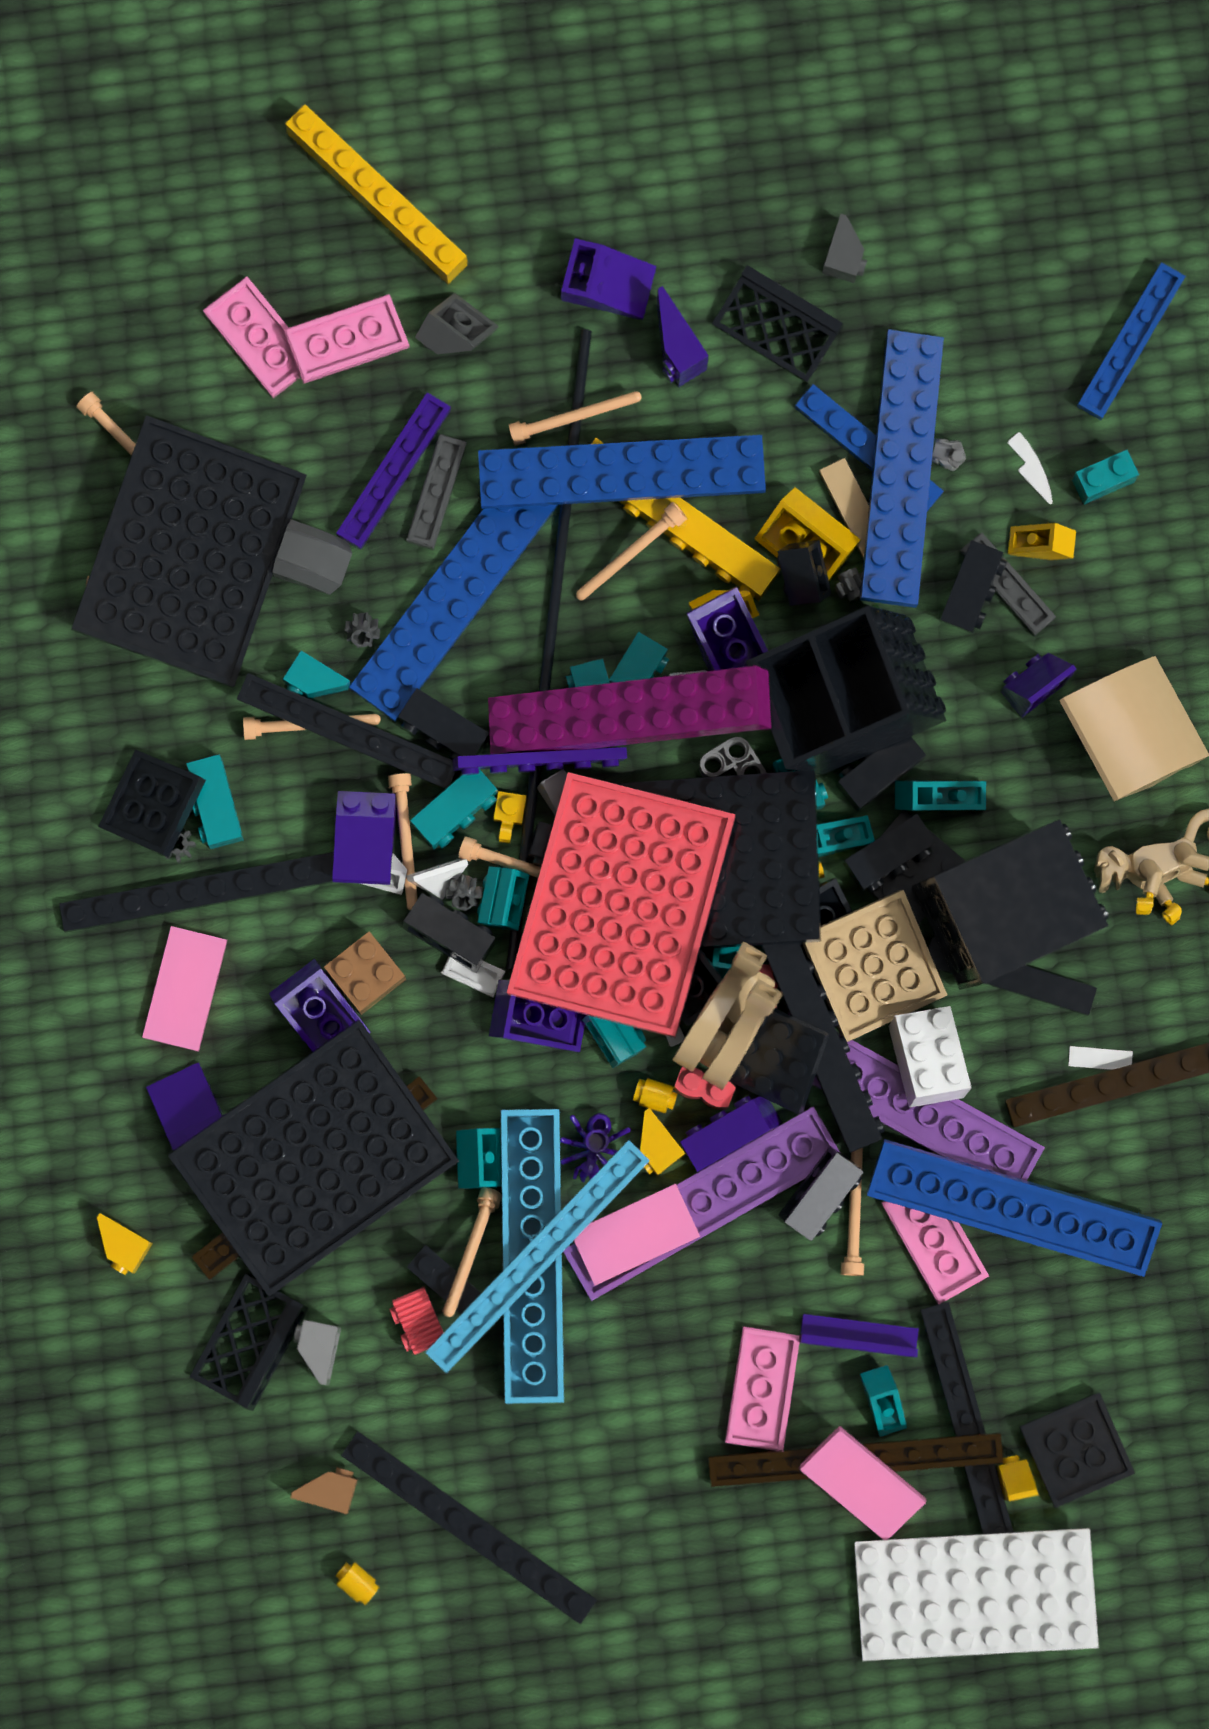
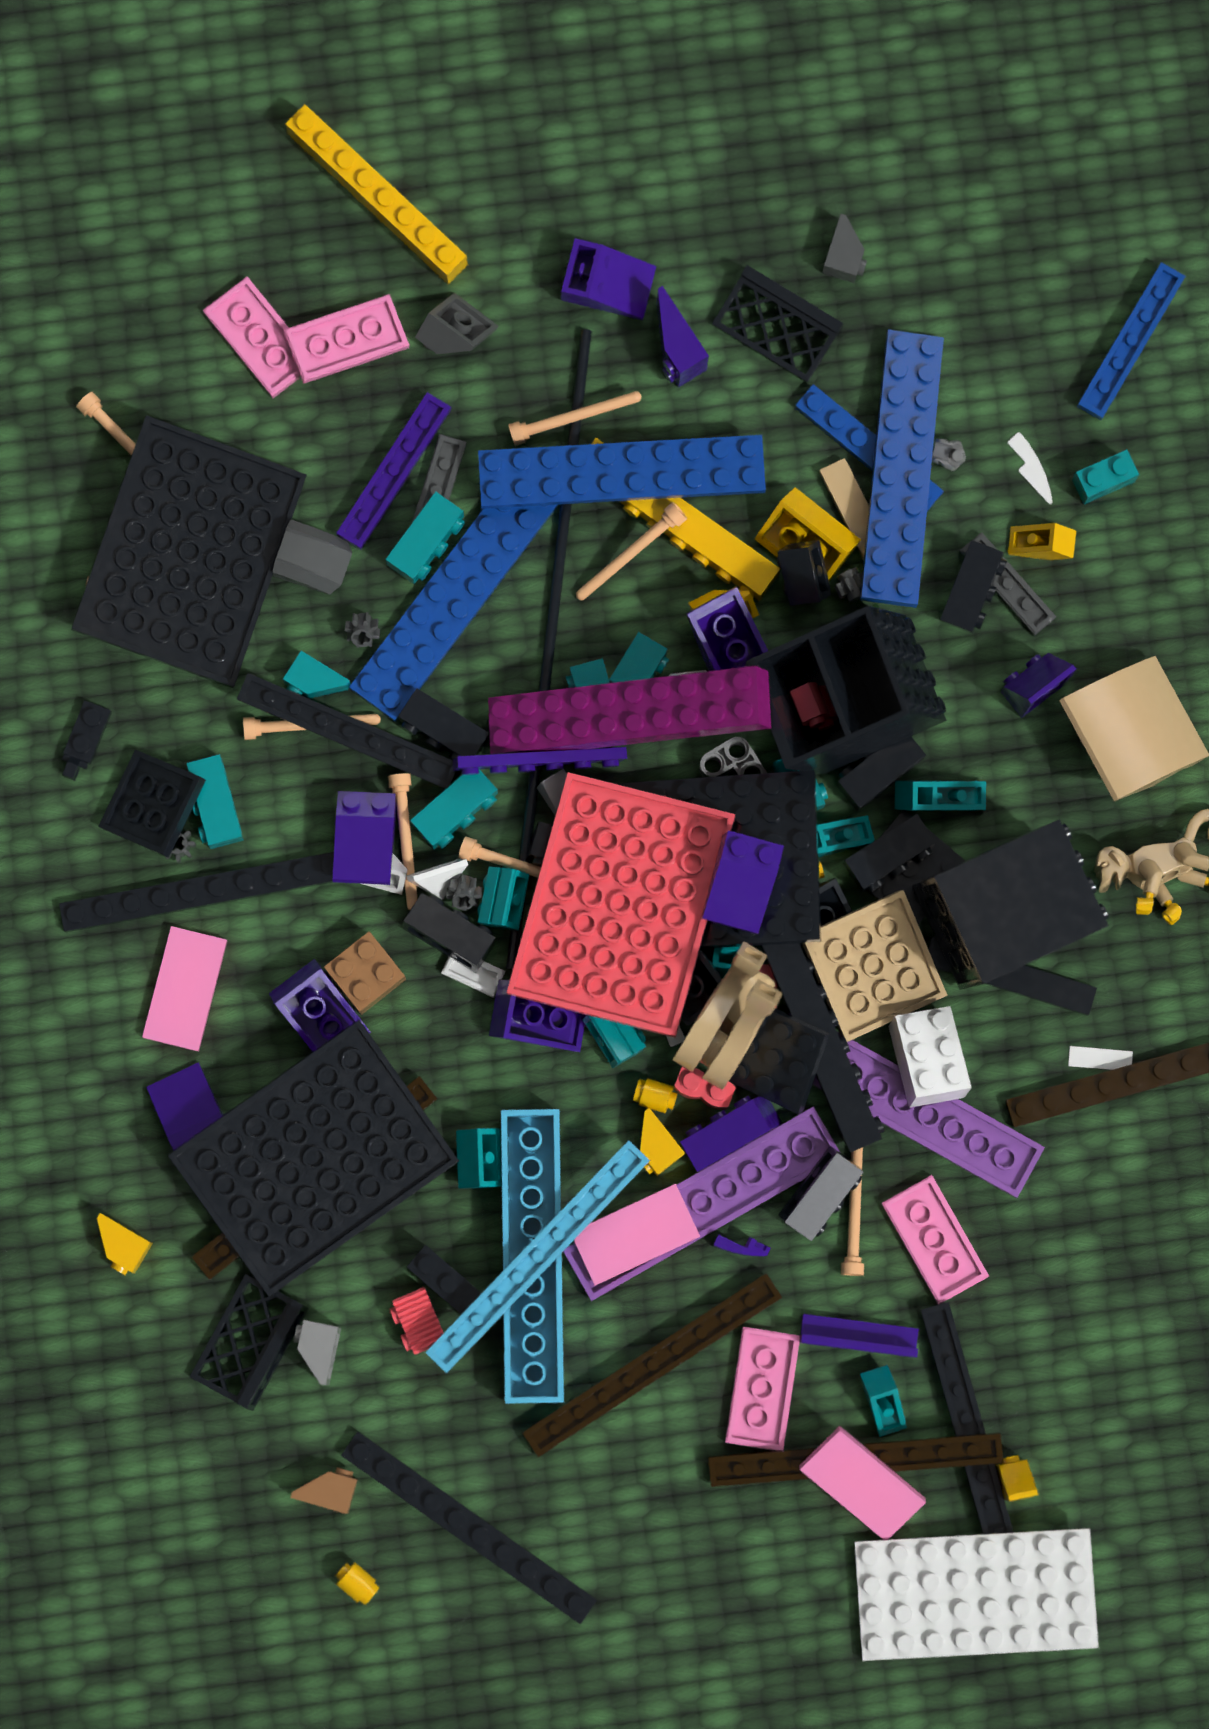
light nougat piece [443,1188,502,1317] -> none
yellow plate [494,791,526,844] -> none
dark purple animal [560,1113,631,1183] -> none
blue plate [867,1139,1162,1277] -> none
black plate [1019,1392,1135,1508] -> none
none -> black hinge [62,700,112,781]
none -> teal brick [385,492,465,584]
none -> dark brown plate [523,1273,782,1457]
none -> dark purple slope [702,831,784,934]
none -> dark purple slope [713,1235,771,1257]
none -> coral brick [790,682,839,731]

